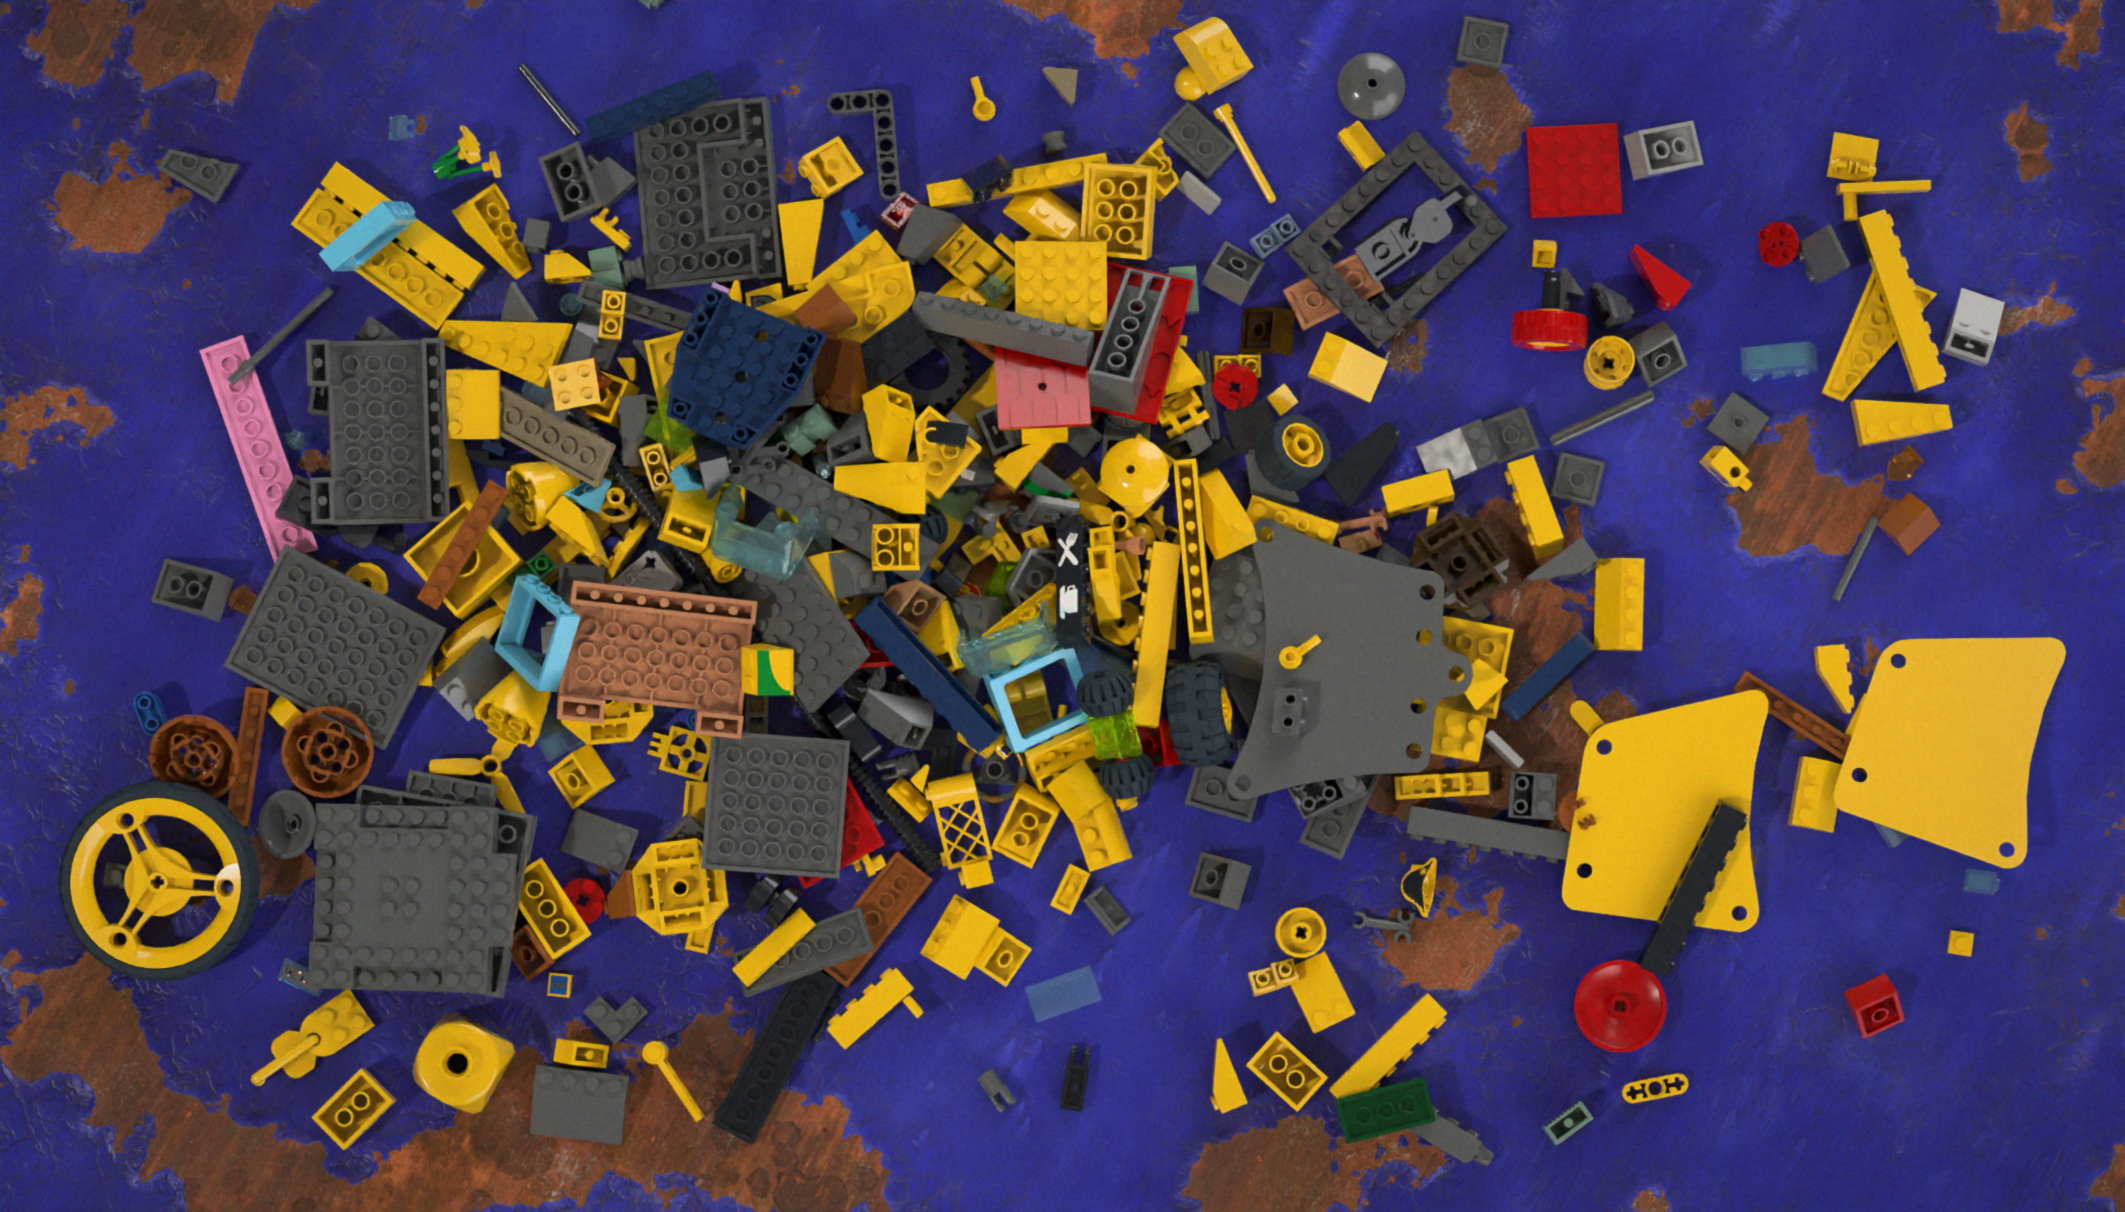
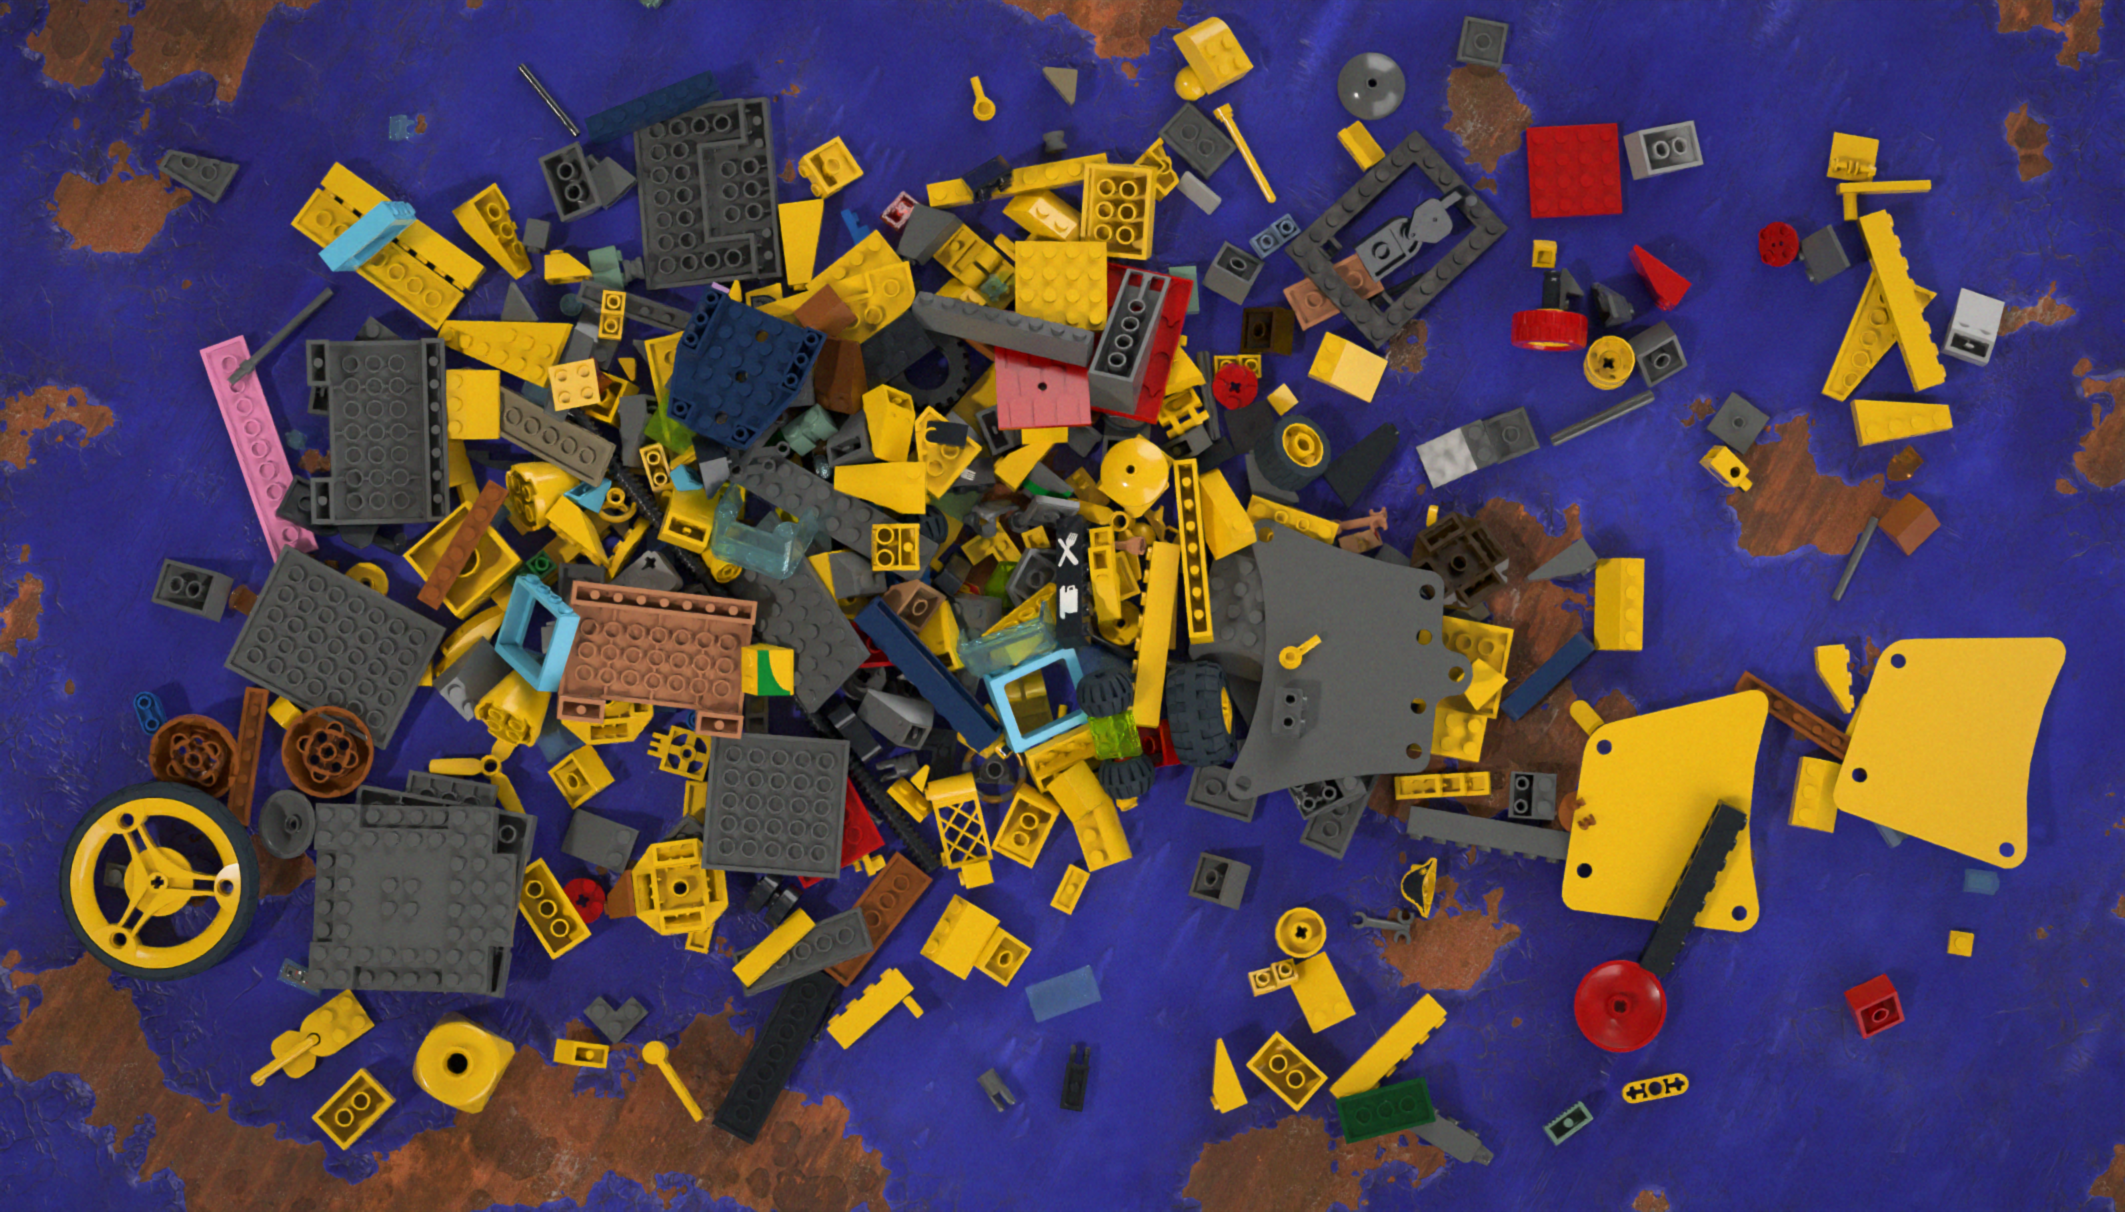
plant [432,125,501,180] -> none
dark blue plate [481,439,508,459] -> none
dark orange slope [510,924,557,982] -> none
dark grey slope [530,1064,630,1145] -> none
slope [547,973,573,998] -> none
yellow plate [590,208,632,252] -> none
dark grey beam [827,89,901,203] -> none
dark grey hinge [1083,885,1131,936] -> none
yellow panel [1381,469,1454,518] -> none
light grey tile [1483,730,1524,770] -> none
yellow wedge [1504,455,1564,559] -> none
dark grey tile [1550,452,1605,507] -> none
clear light blue wedge [1741,341,1818,380] -> none

